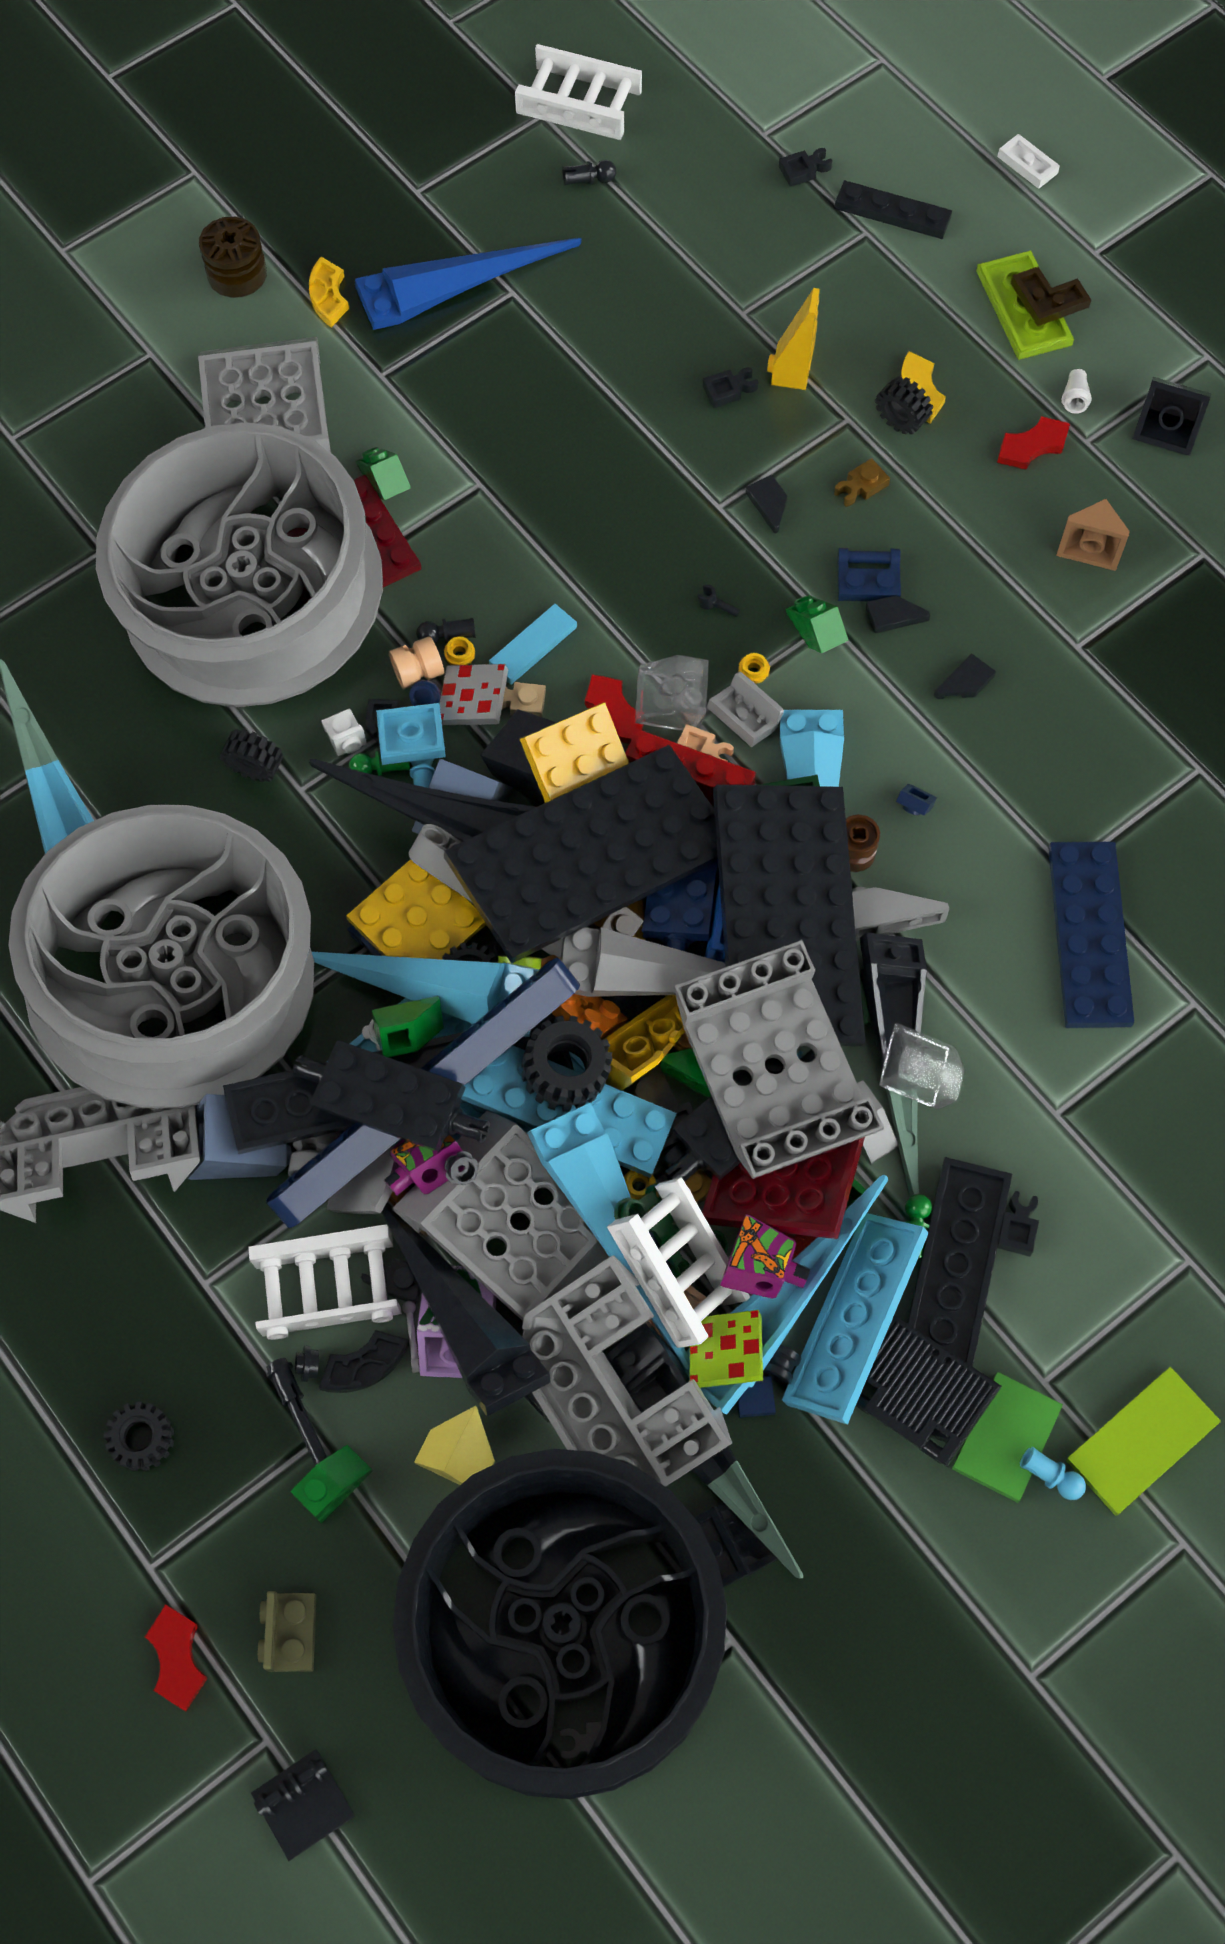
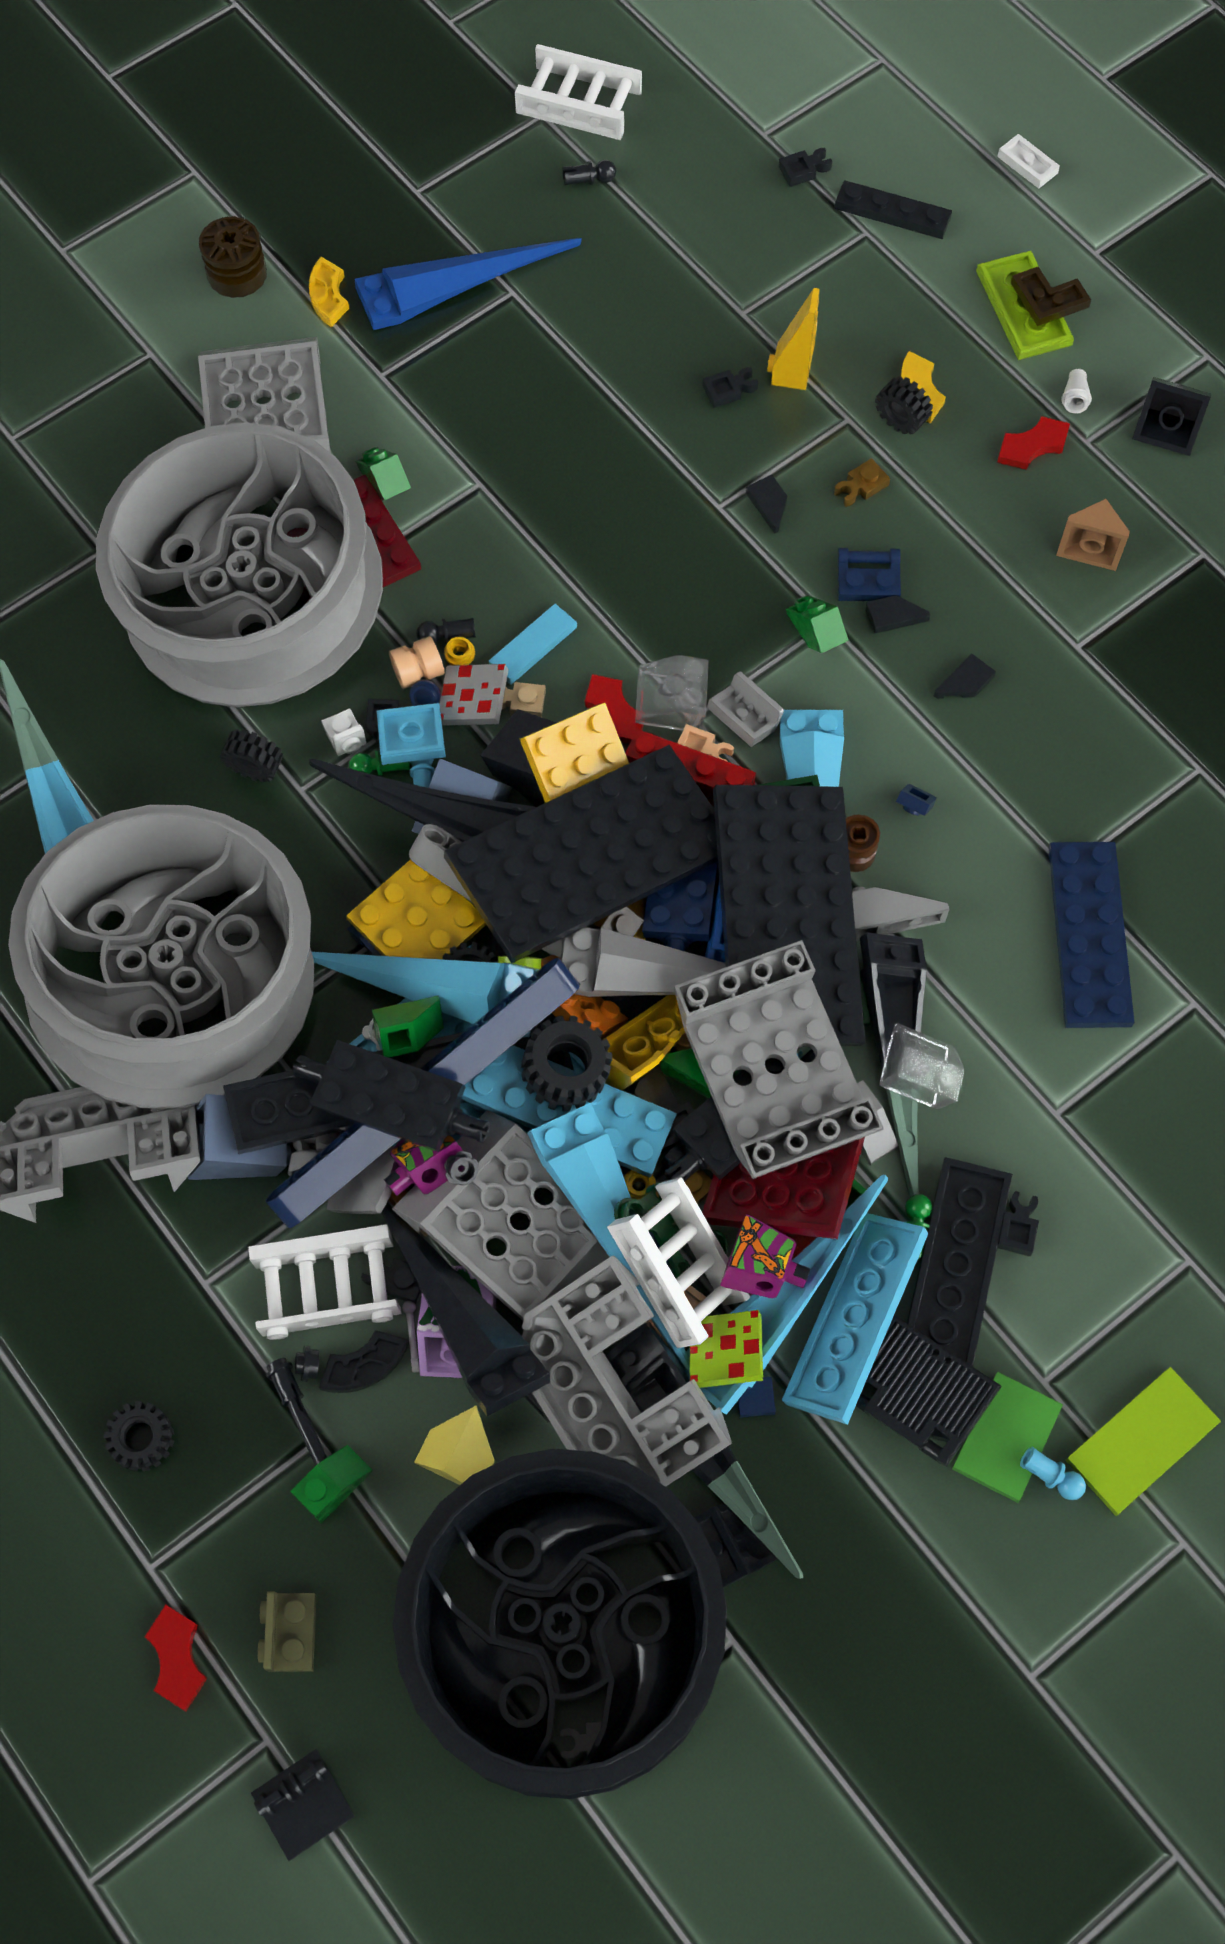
black hand [698,585,740,617] -> none
yellow plate [738,653,770,684] -> none
black wheel [763,1345,802,1385] -> none

